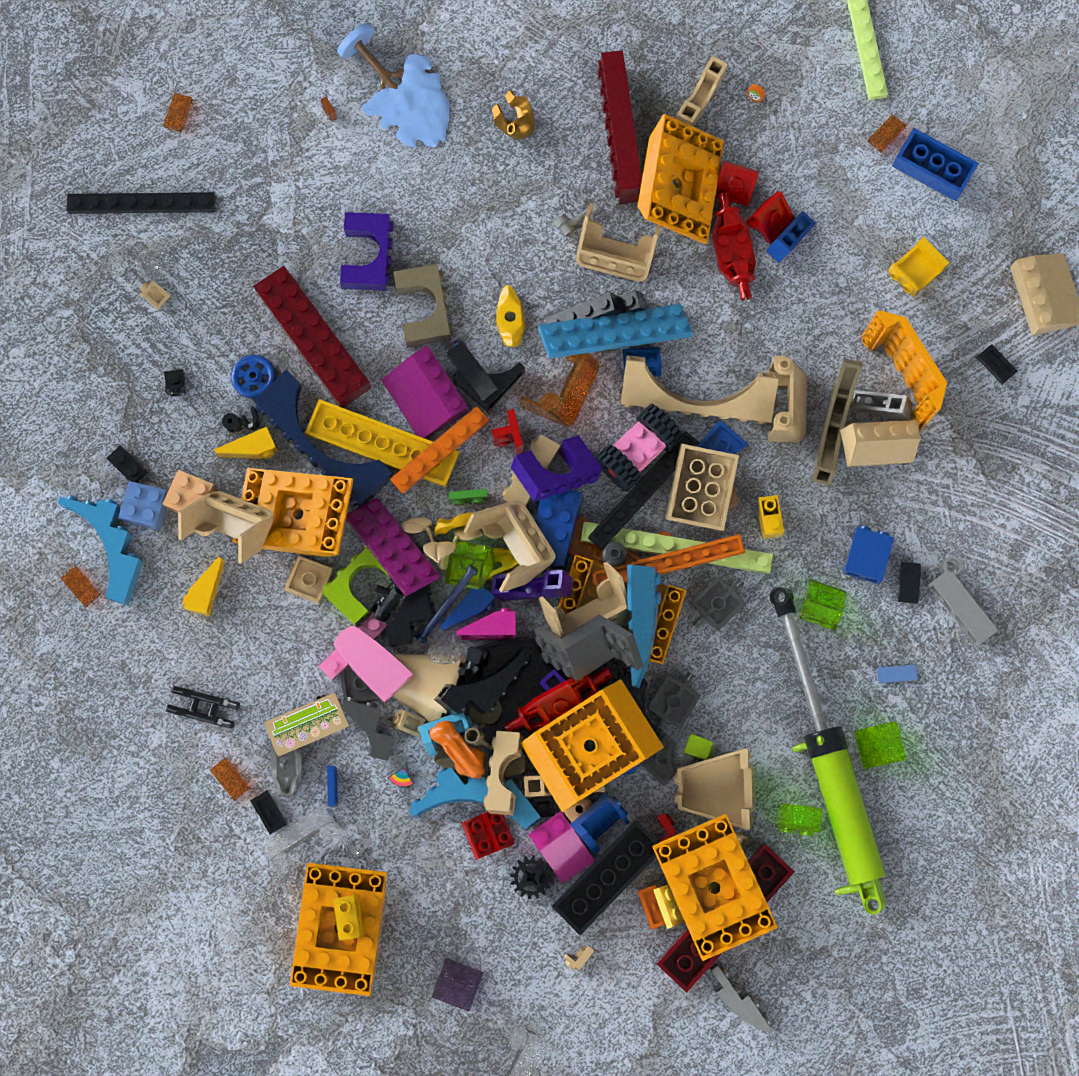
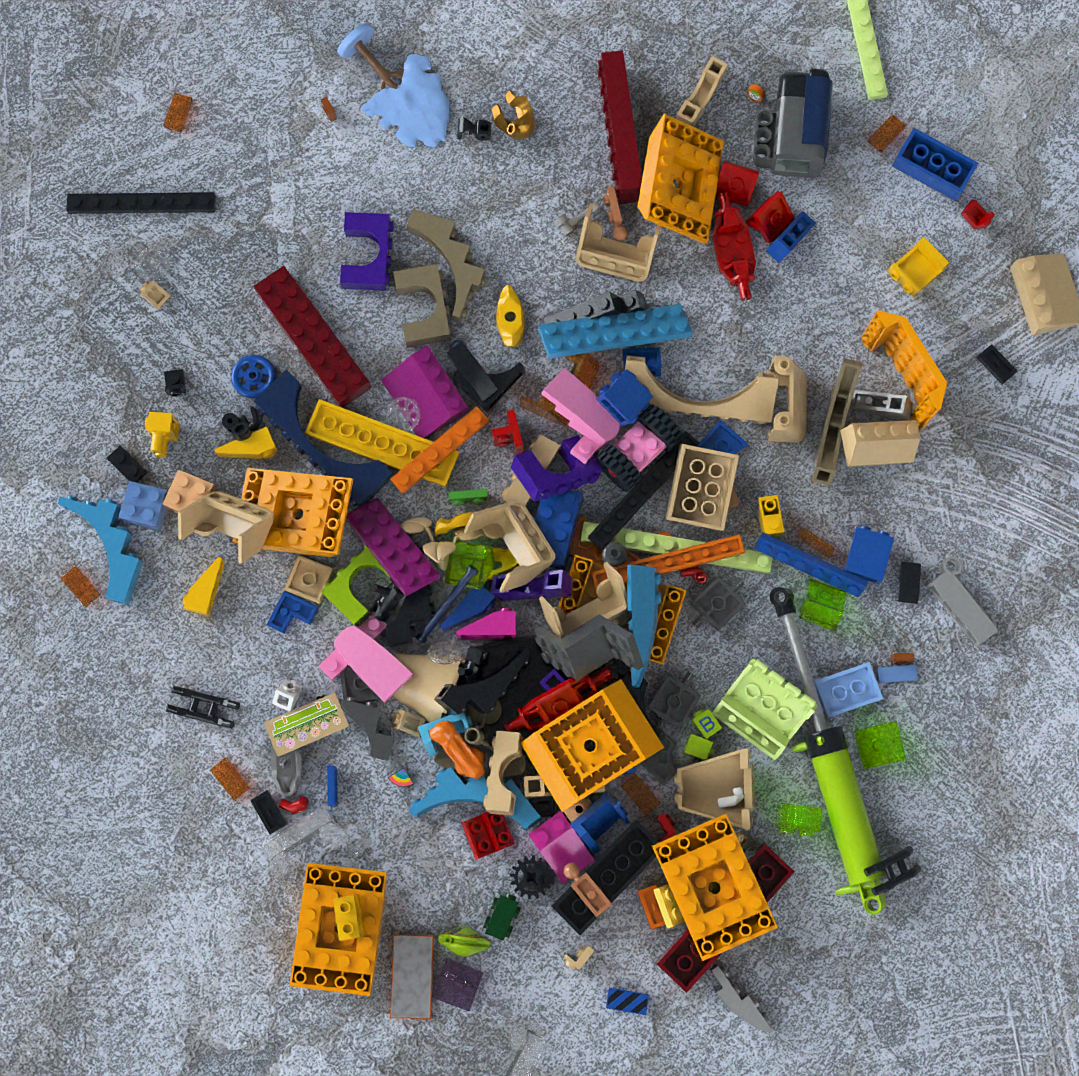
none -> yellow brick [145,412,180,458]
none -> black tile [232,422,252,441]
none -> blue tile [266,590,319,634]
none -> white brick [272,679,302,711]
none -> red arm [279,797,309,814]
none -> clear wheel [386,397,420,432]
none -> flat silver tile [390,934,434,1019]
none -> dark tan arch [407,209,488,323]
none -> lime hat [438,926,490,957]
none -> black leg [457,117,492,141]
none -> dark green brick [483,893,521,941]
none -> bright pink slope [541,368,620,464]
none -> nougat plate [564,863,612,917]
none -> blue brick [596,369,653,426]
none -> nougat plate [604,187,627,241]
none -> blue tile [606,987,649,1015]
none -> clear orange tile [620,773,661,816]
none -> red arm [680,566,707,584]
none -> lime brick [691,709,722,739]
none -> yellowish green slope [712,658,818,761]
none -> white arm [718,787,744,808]
none -> piece [753,68,833,178]
none -> blue plate [754,532,868,597]
none -> clear orange tile [797,528,835,558]
none -> light blue plate [814,662,883,718]
none -> black piece [864,846,921,896]
none -> dark orange tile [890,653,914,663]
none -> red bracket [961,200,995,229]

